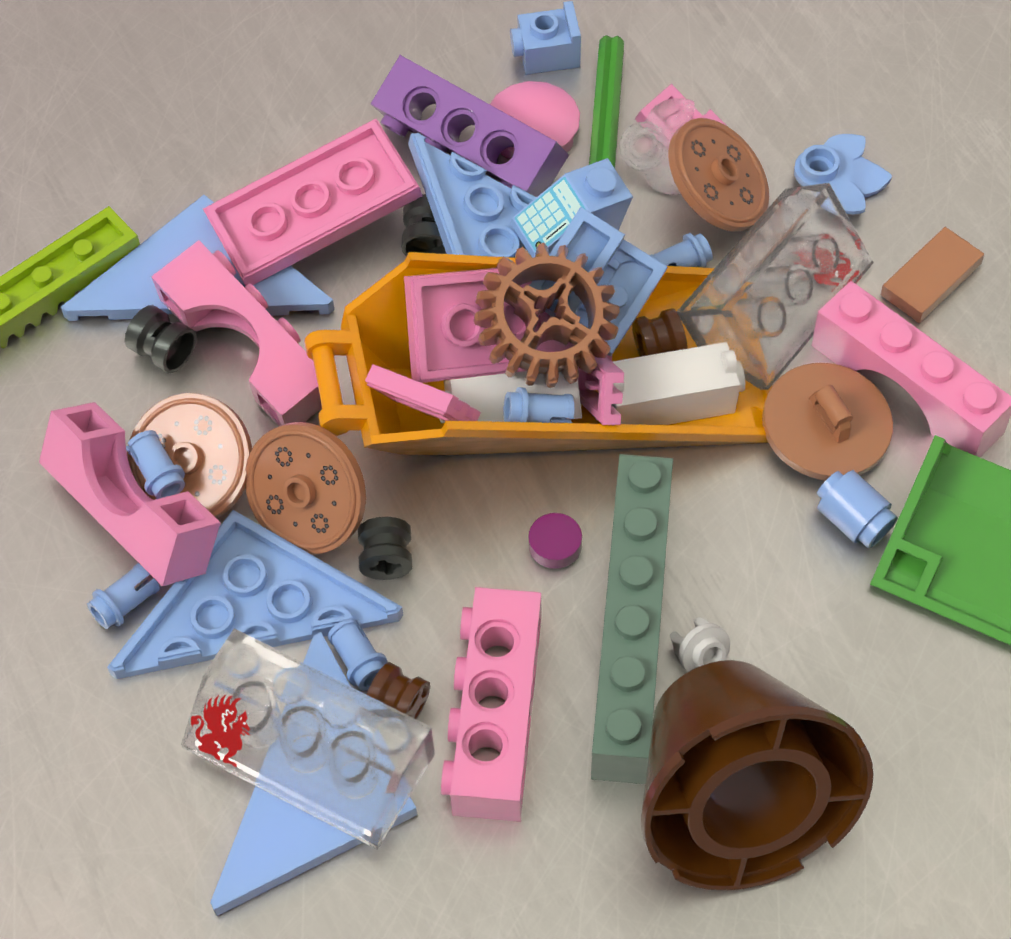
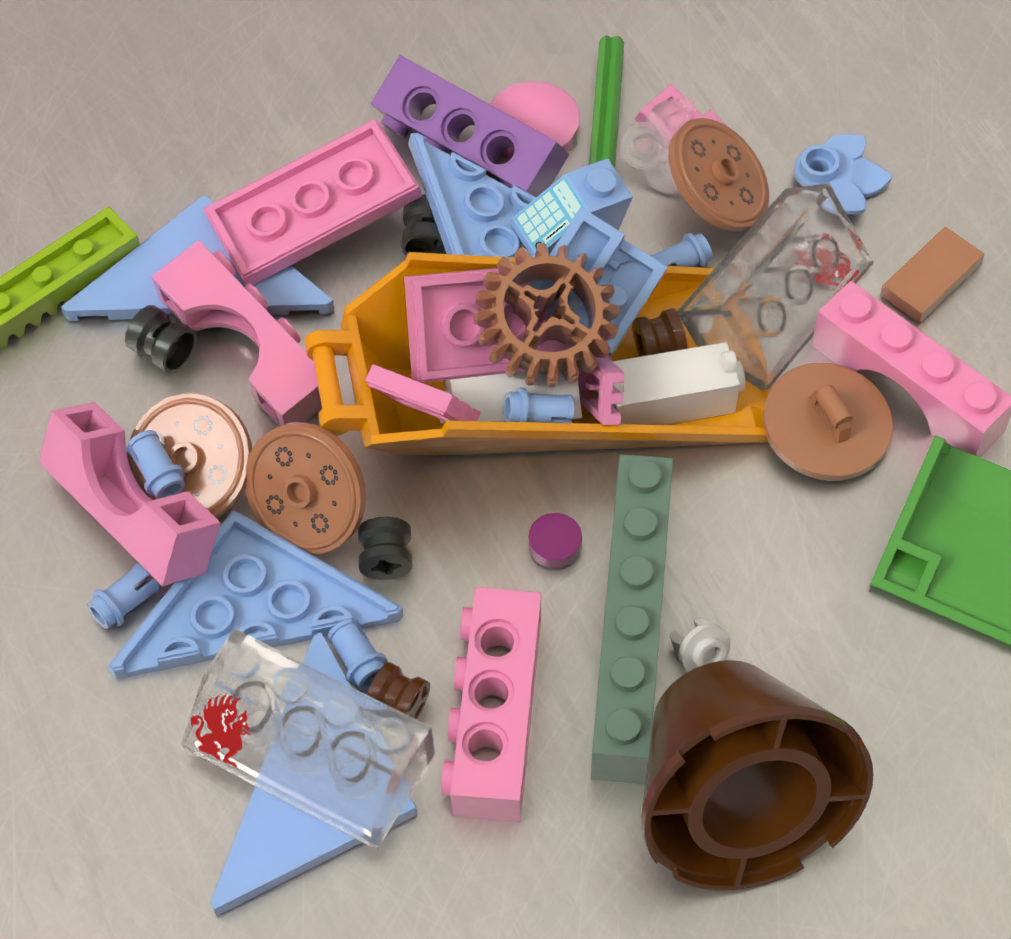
light blue brick [510,1,581,75] -> none
light blue brick [817,470,898,549] -> none

